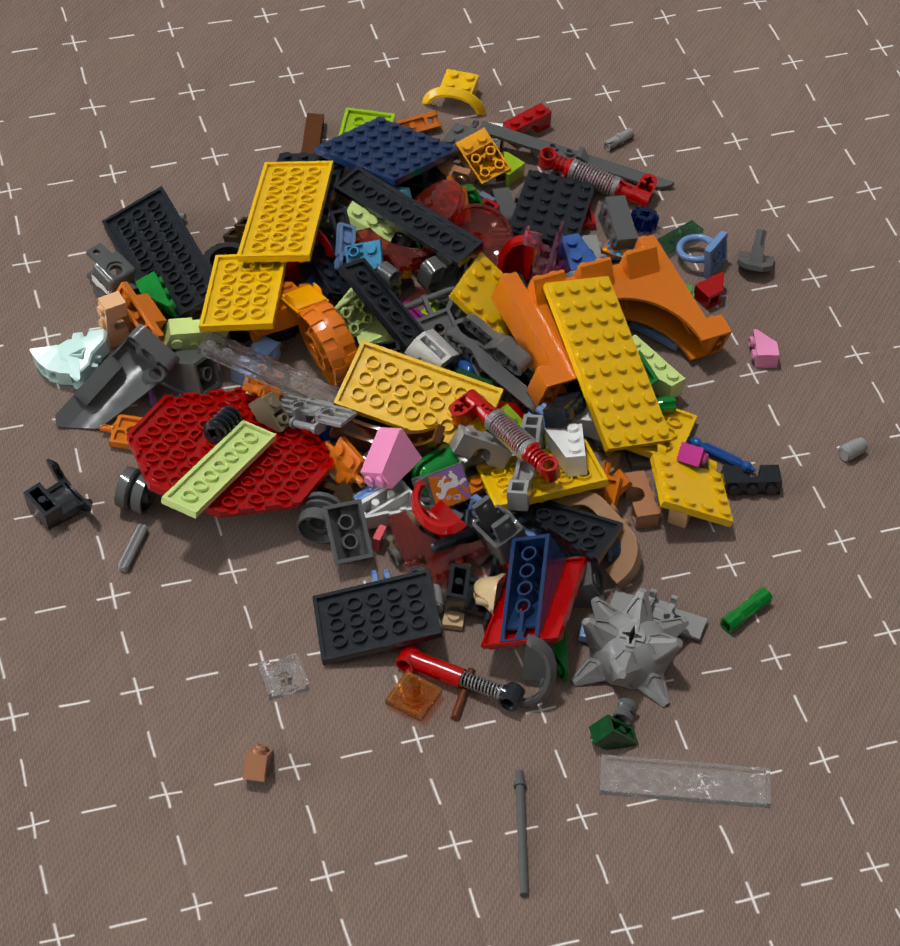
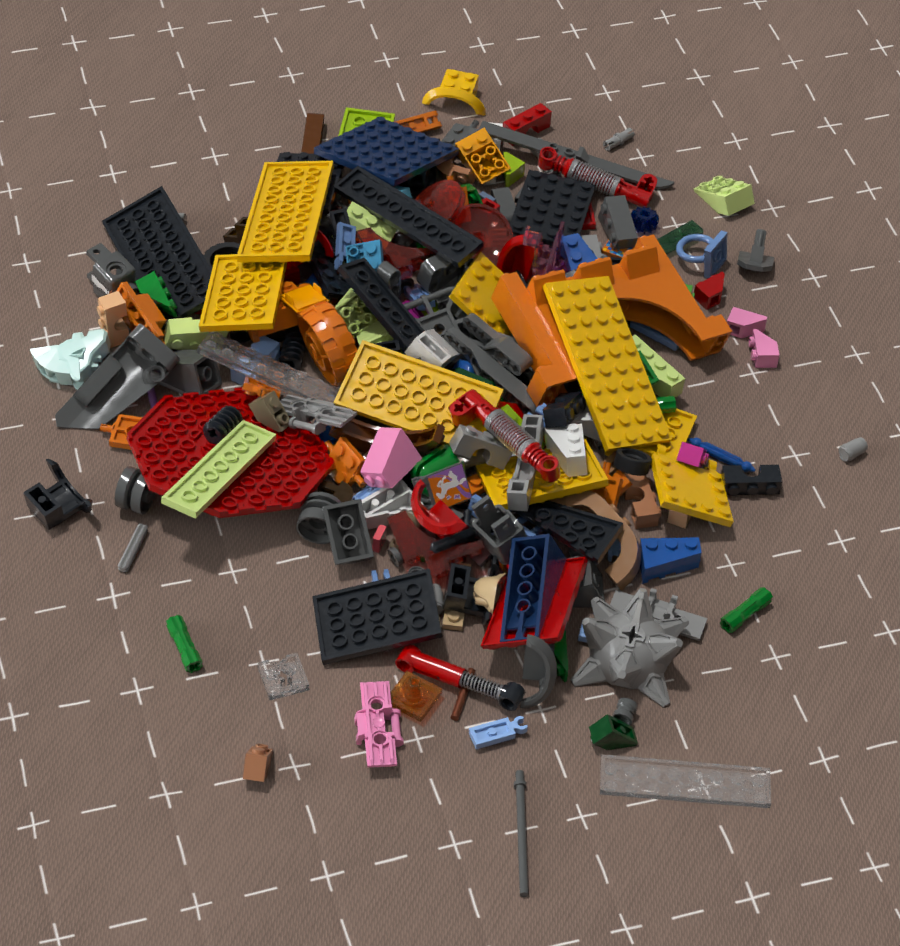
none -> green axle [166,615,203,673]
none -> black piece [279,331,306,372]
none -> bright pink piece [354,681,404,768]
none -> medium blue hinge [403,283,435,311]
none -> light blue plate [468,716,528,749]
none -> black tyre [613,448,652,476]
none -> blue wedge [640,537,702,584]
none -> yellowish green slope [693,176,755,216]
none -> bright pink slope [727,307,767,338]

